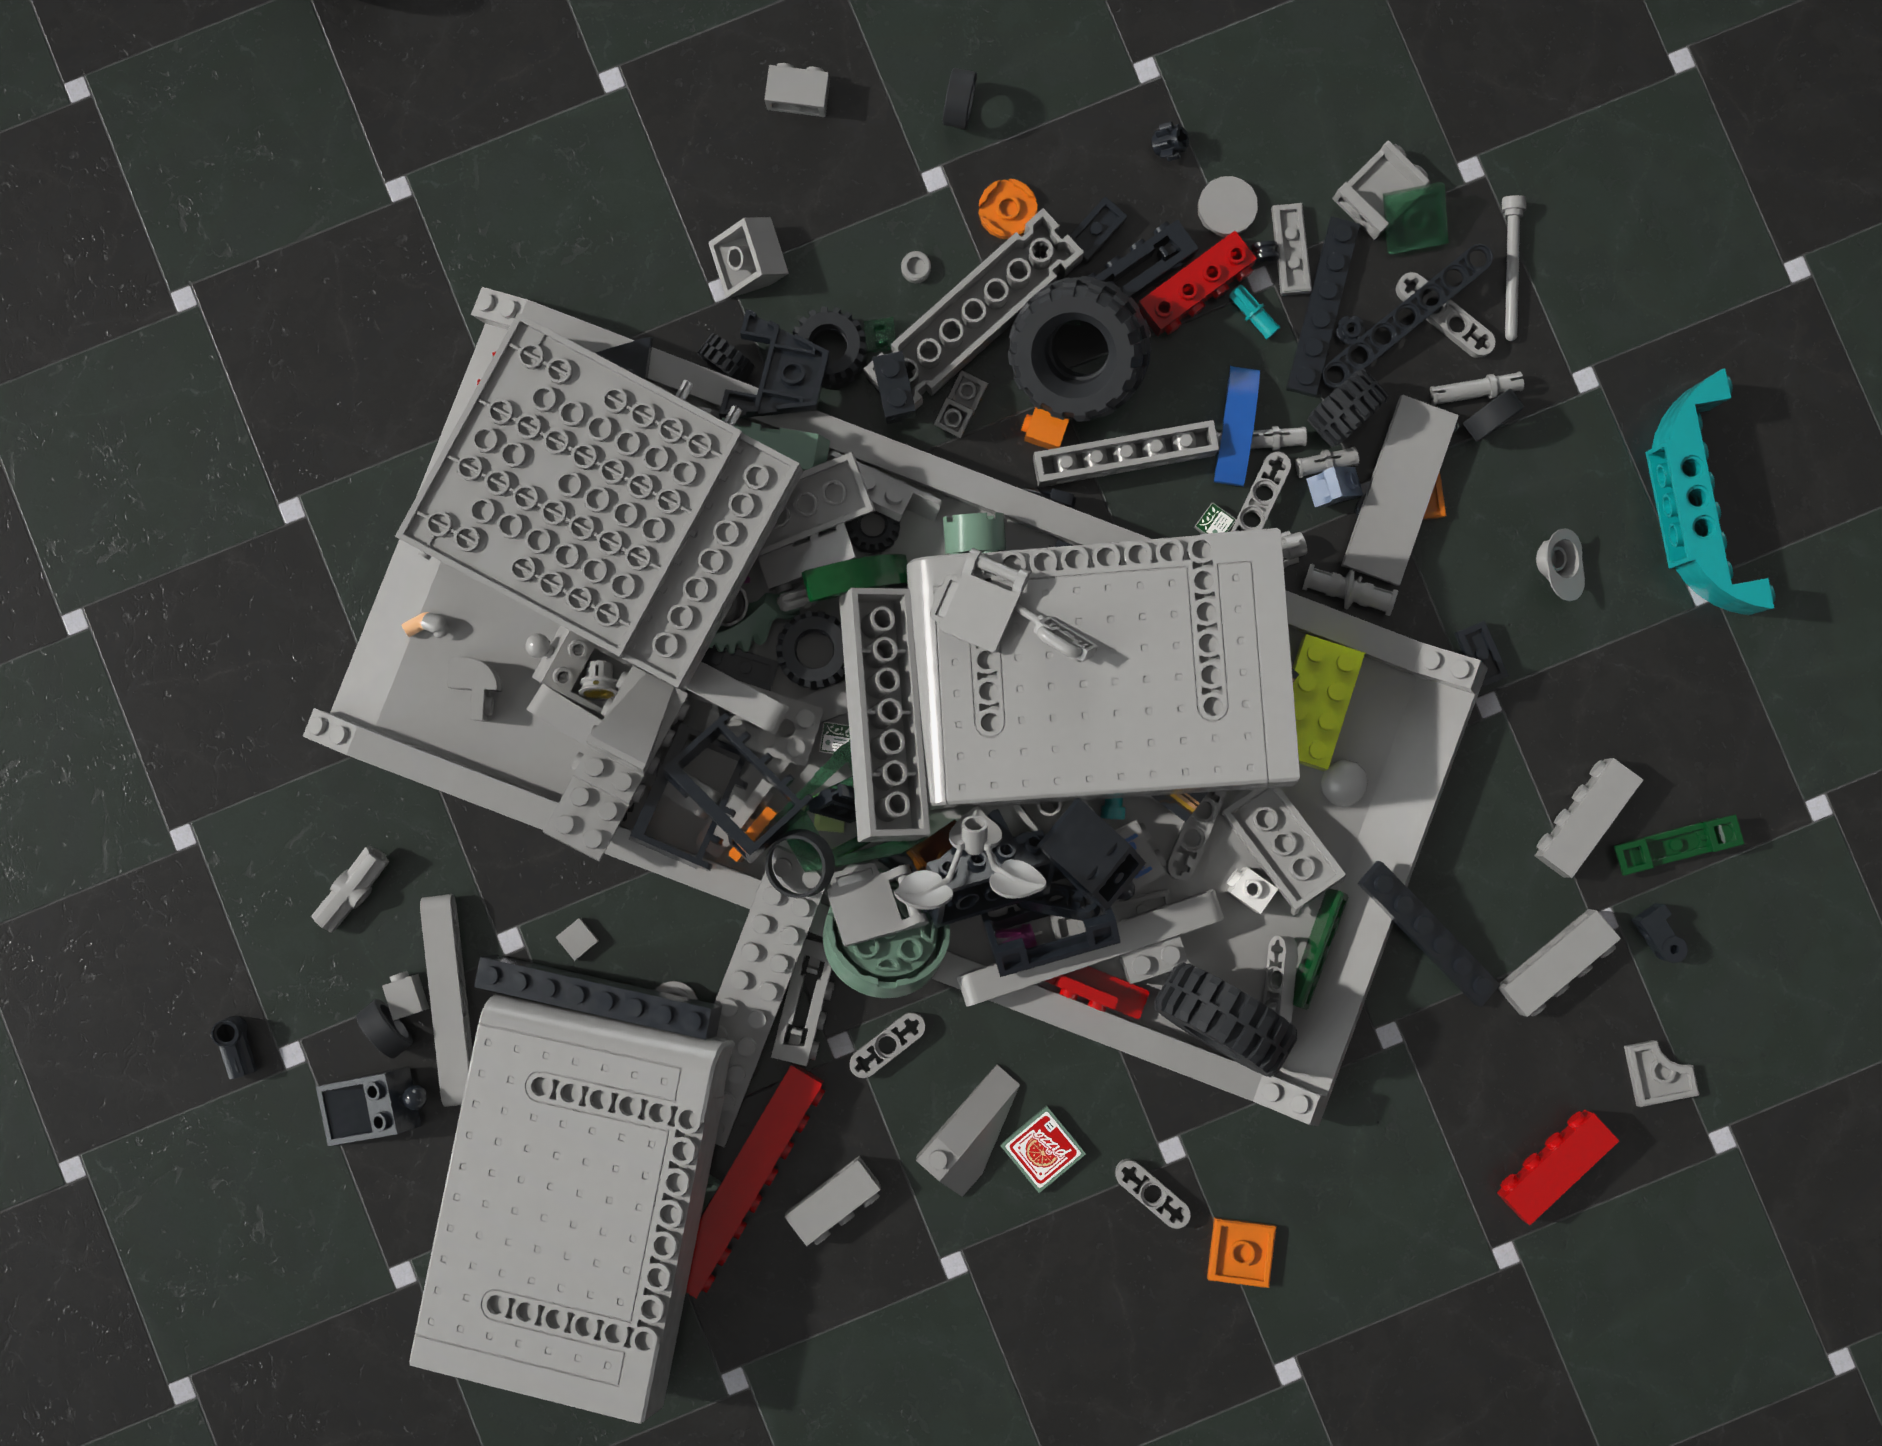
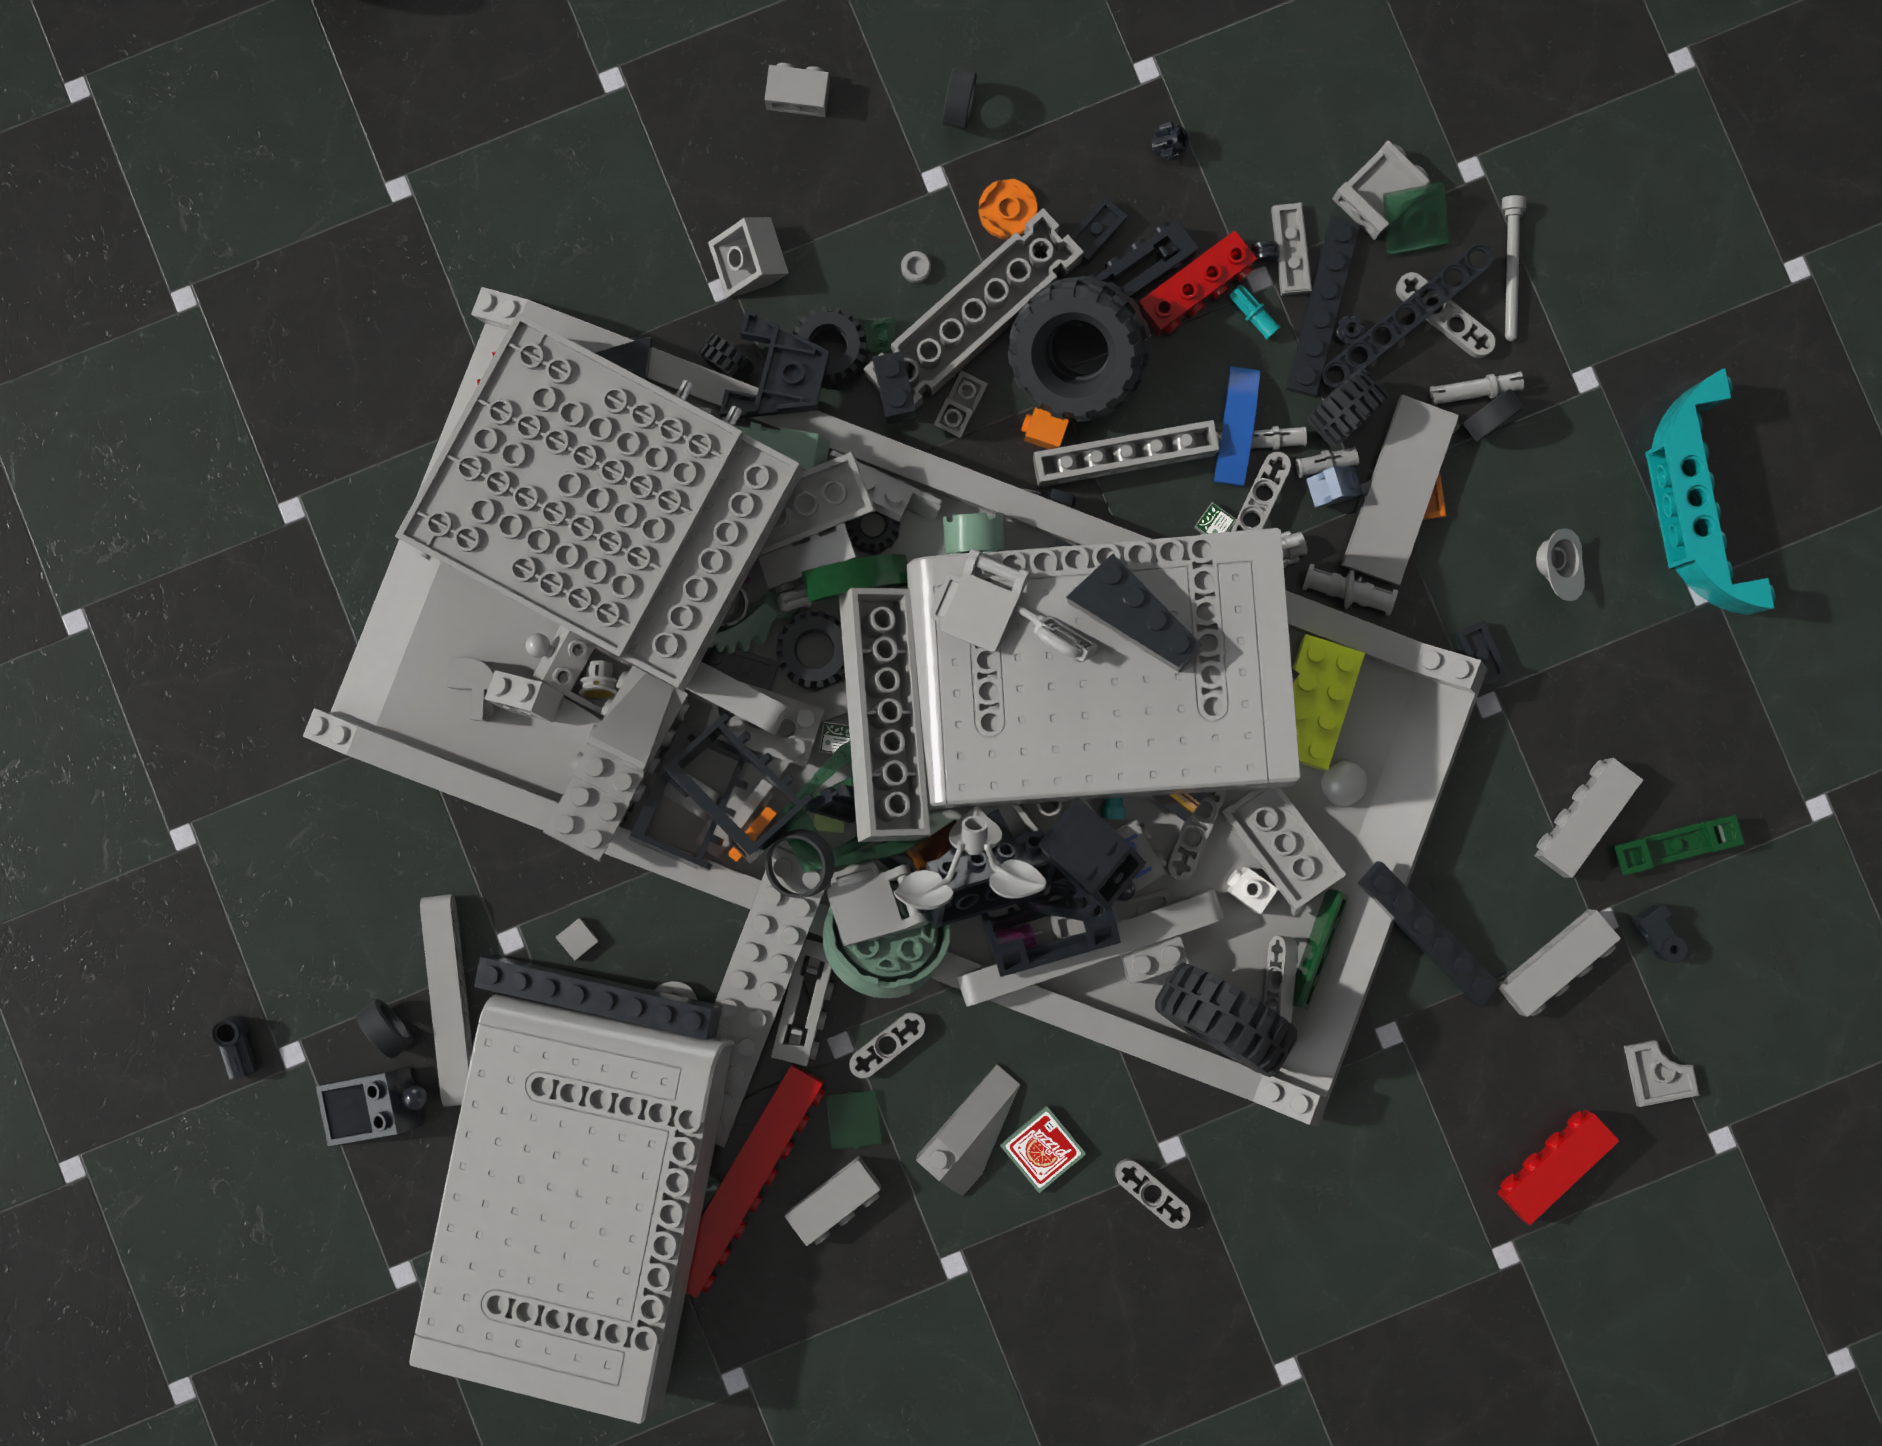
light grey piece [311,845,389,933] -> none
light grey brick [382,971,430,1021] -> none
light grey arm [402,612,449,638] -> none
red bracket [1045,966,1149,1019] -> none
light grey tile [1198,176,1258,237] -> none
orange tile [1207,1217,1276,1288] -> none
none -> light grey brick [484,670,564,723]
none -> clear green piece [826,1090,882,1150]
none -> black wedge [1066,553,1202,672]

